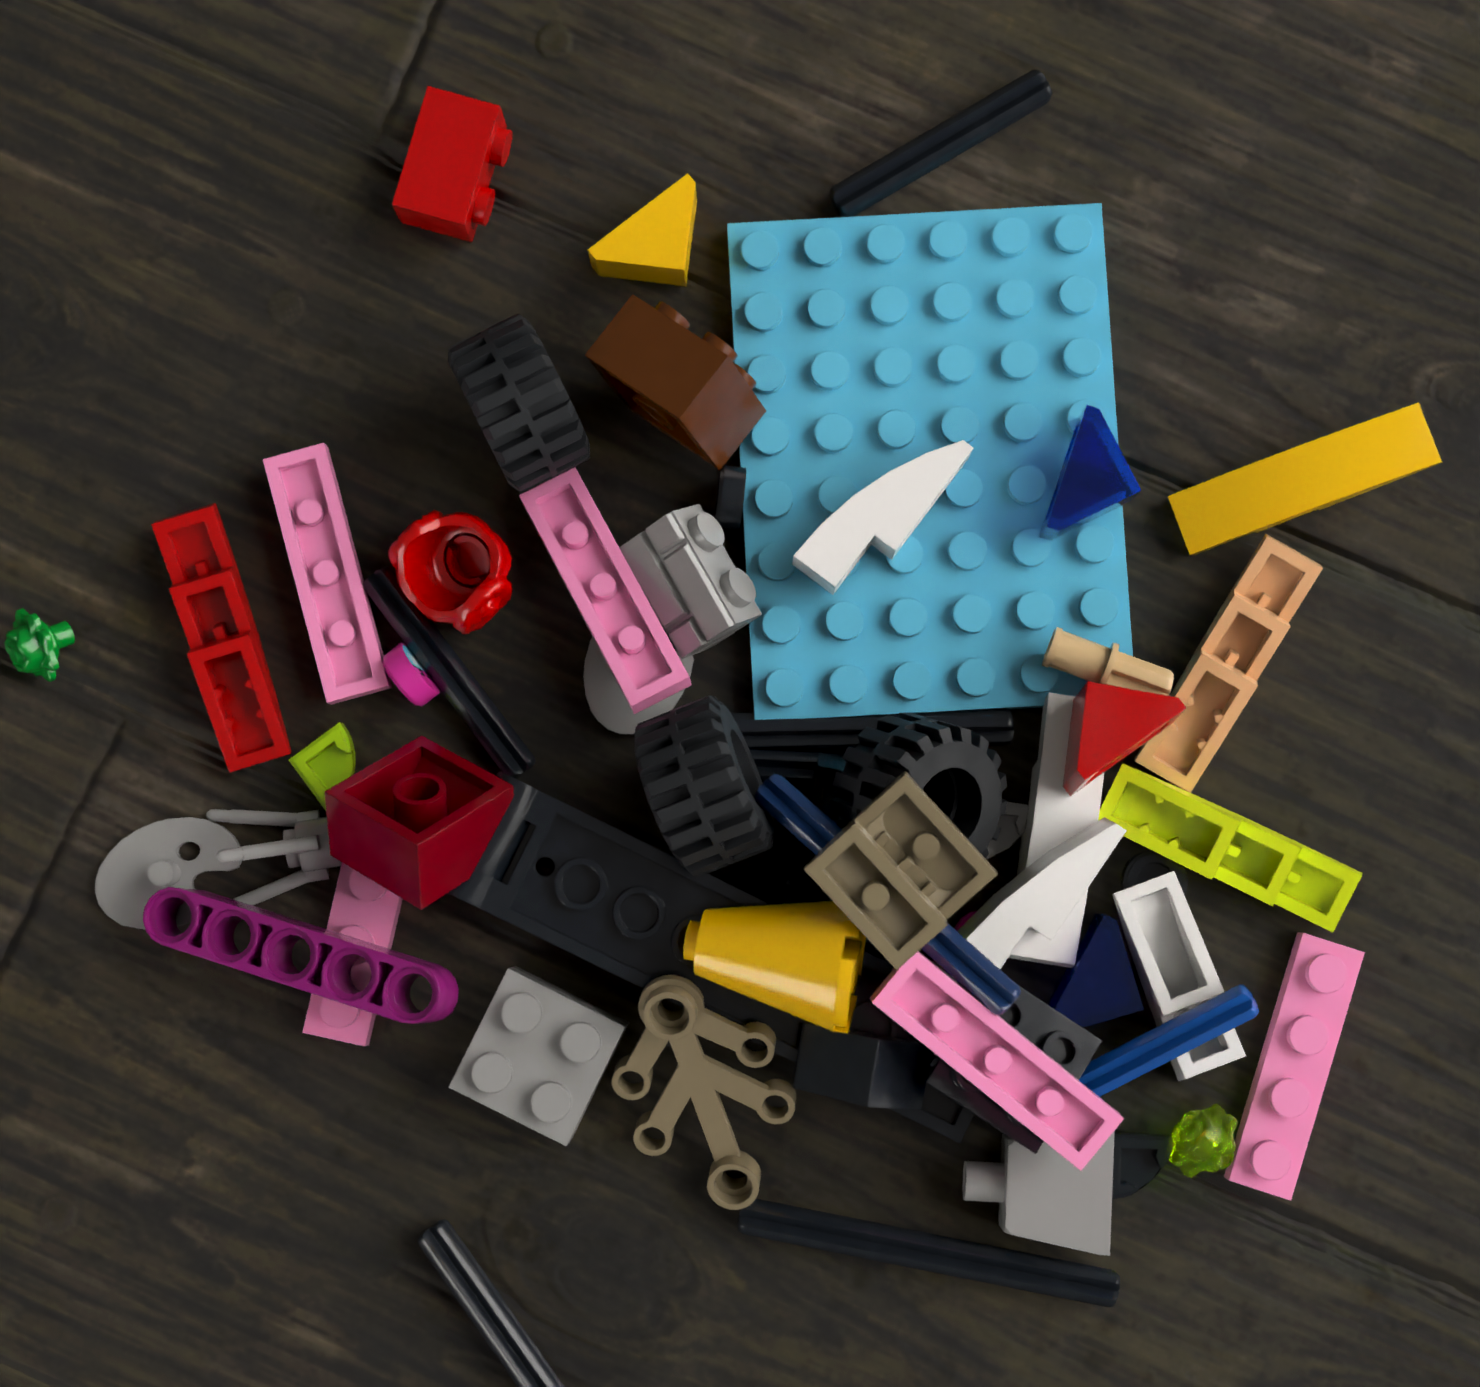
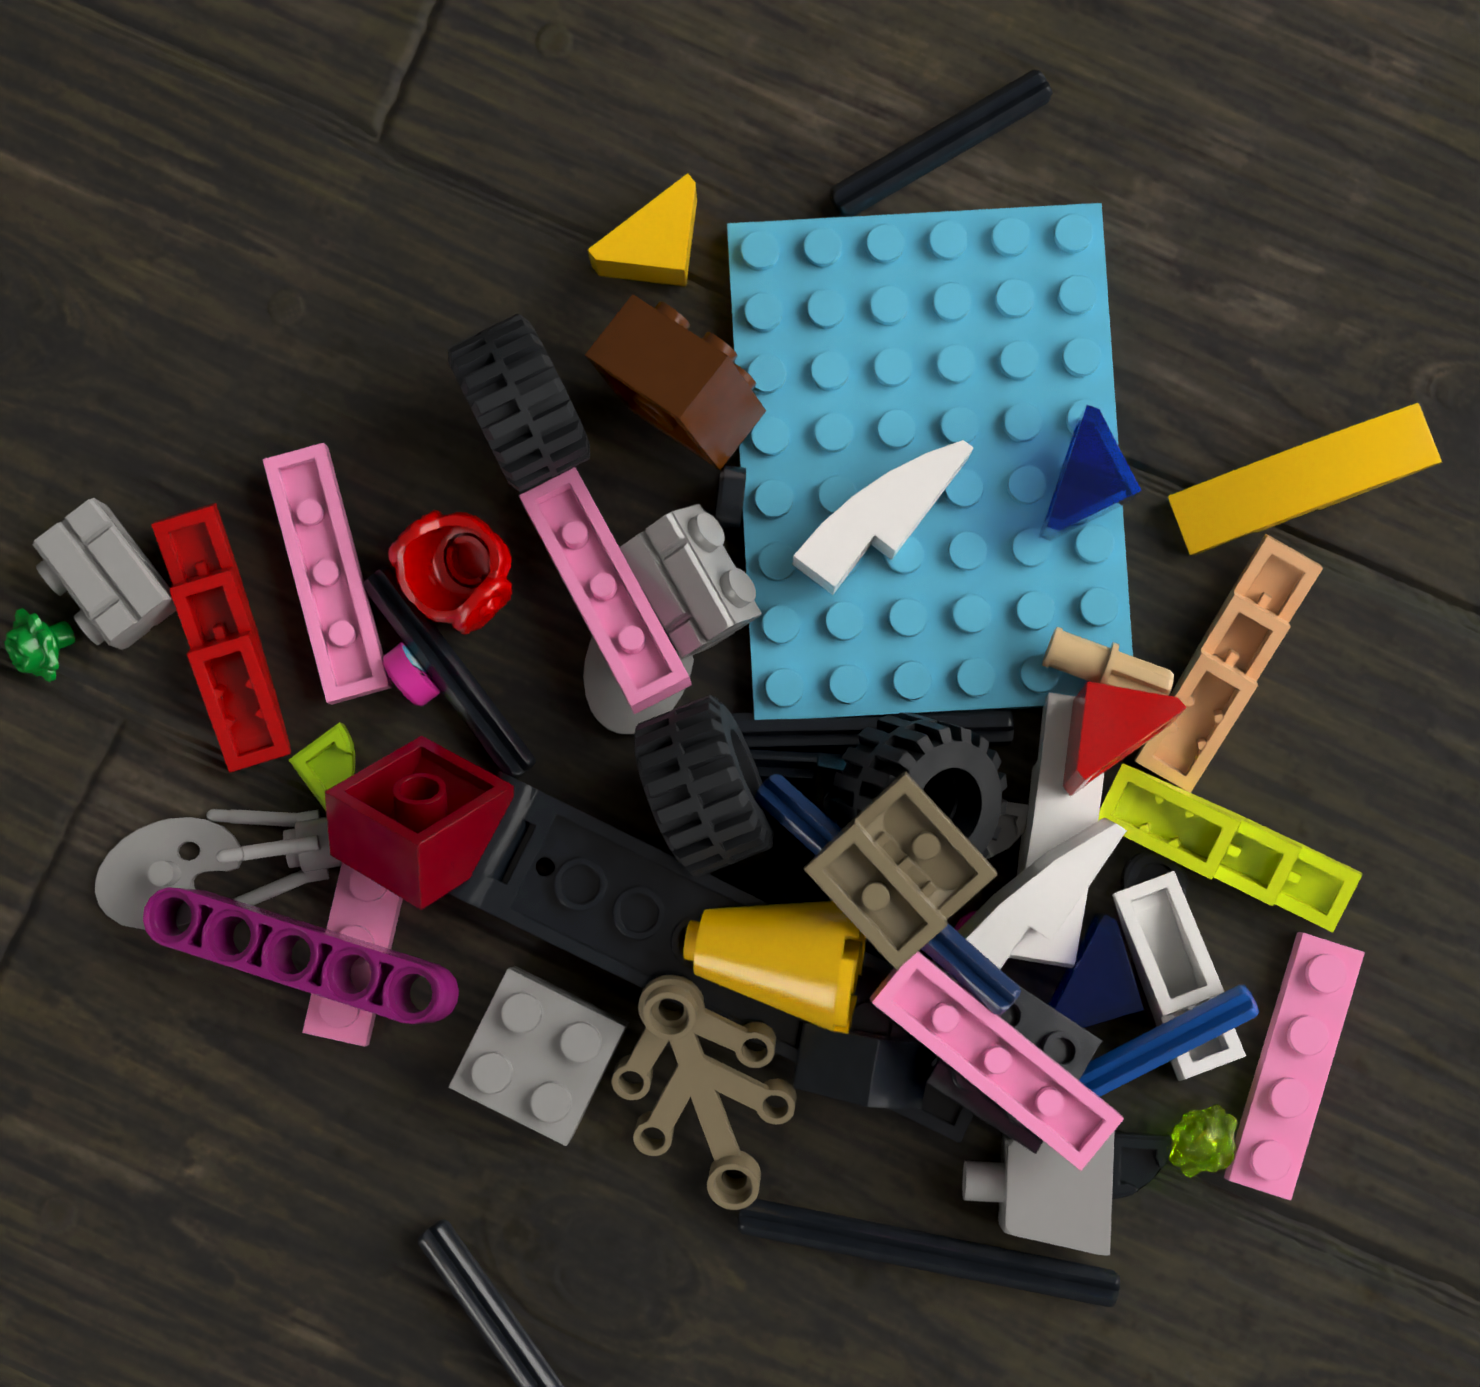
red brick [392,86,513,242] -> none
none -> light grey brick [32,498,177,650]

